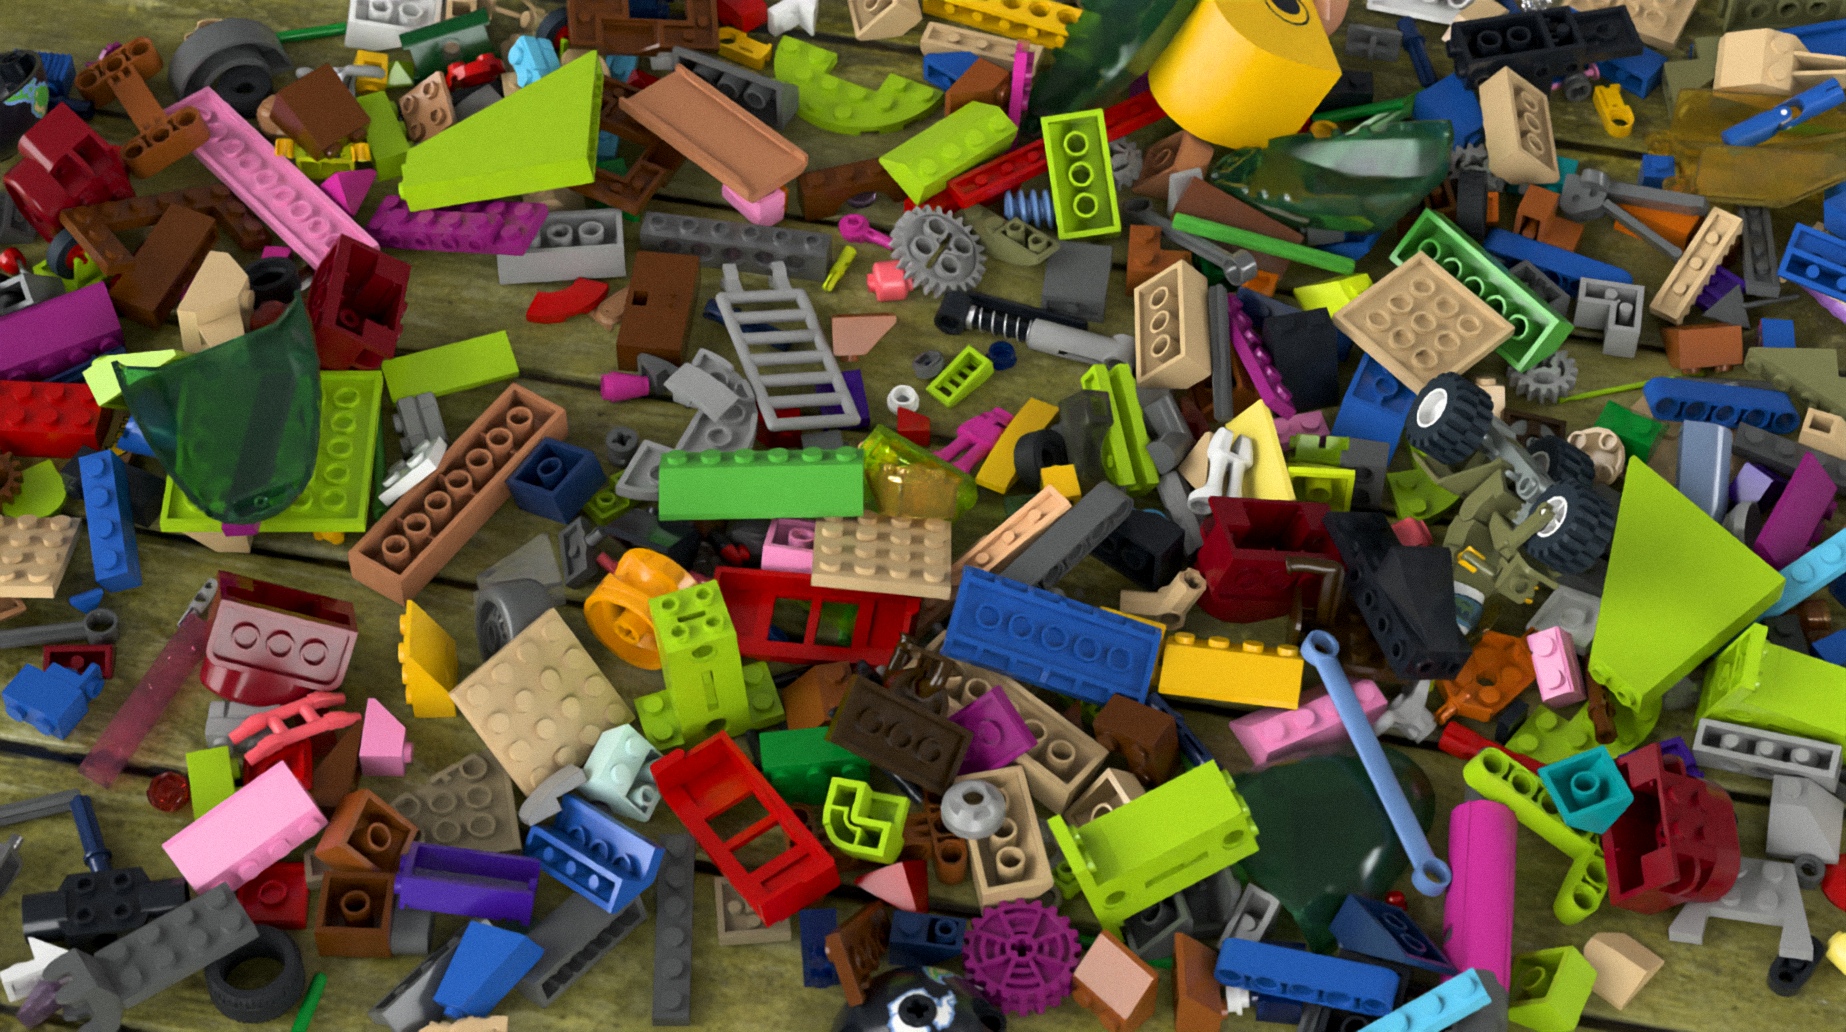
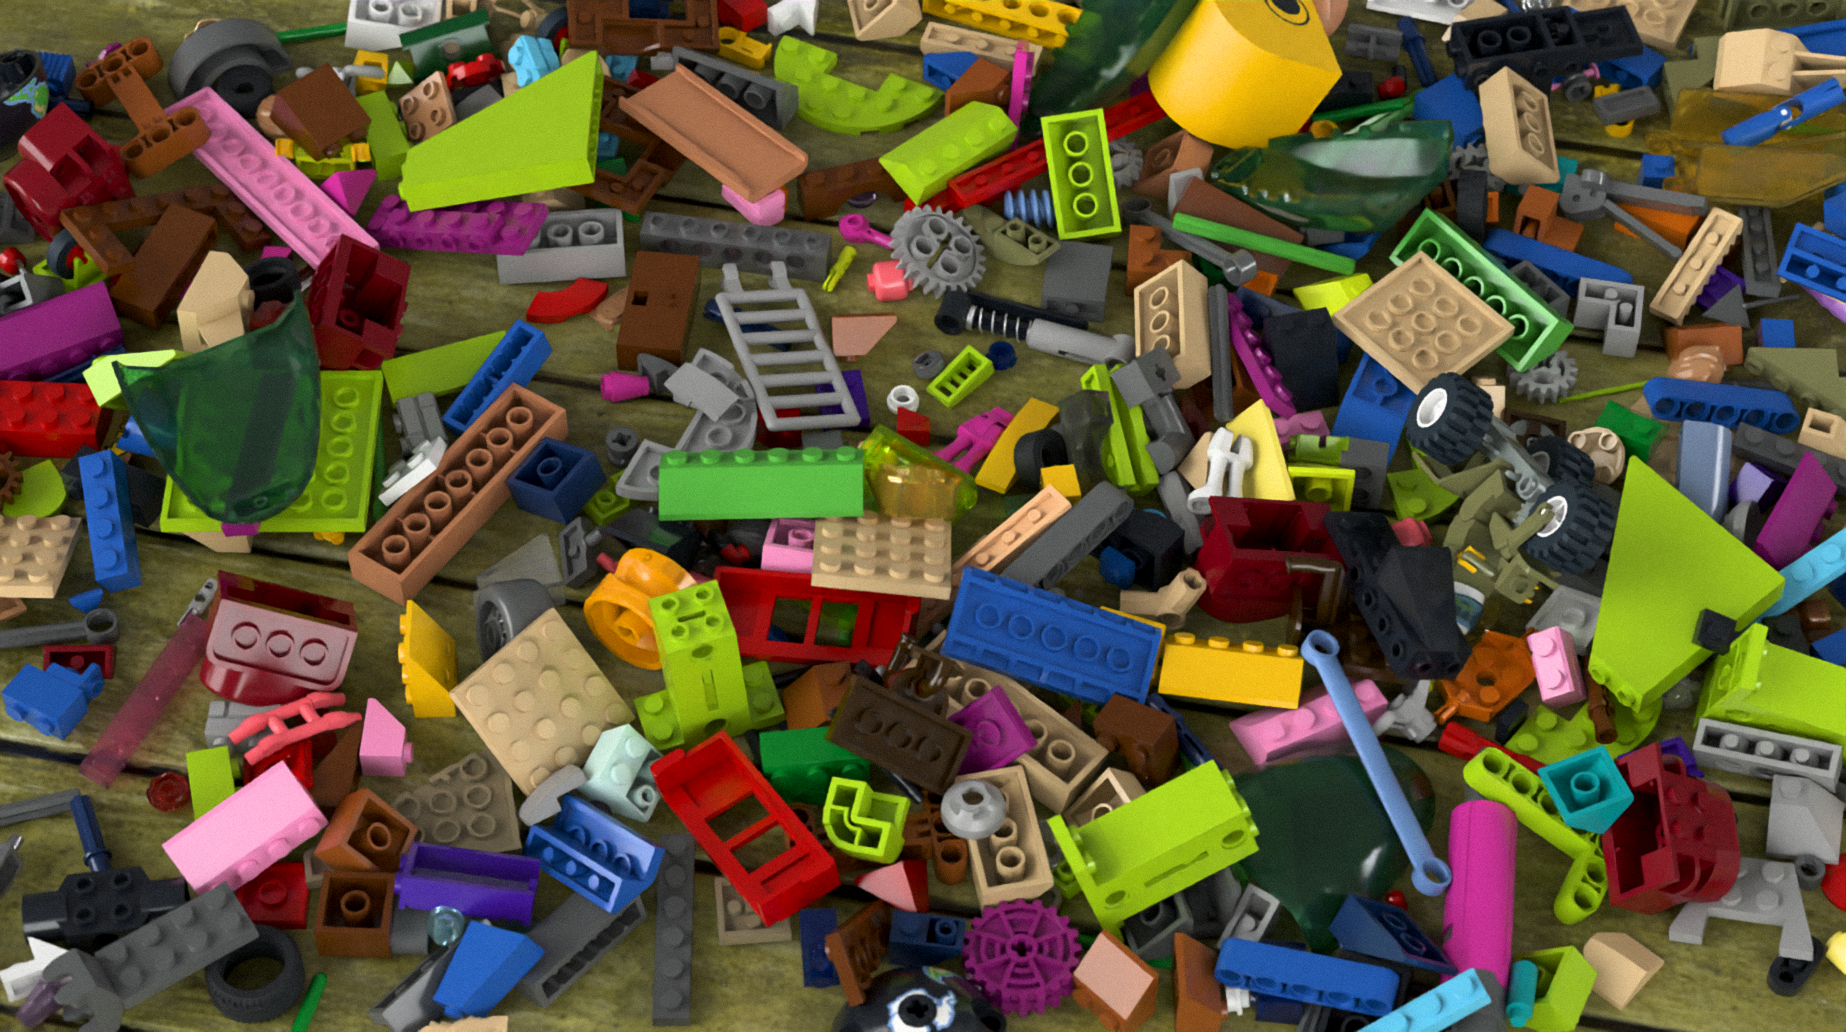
none -> clear light blue tile [426,906,465,945]
none -> blue brick [441,319,553,438]
none -> blue plate [1099,546,1135,590]
none -> dark grey brick [1110,344,1181,409]
none -> red arm [1377,65,1407,99]
none -> teal cylinder [1506,960,1538,1027]
none -> dark grey tile [1592,85,1661,126]
none -> medium nougat hair [1667,345,1724,384]
none -> black plate [1691,608,1744,656]

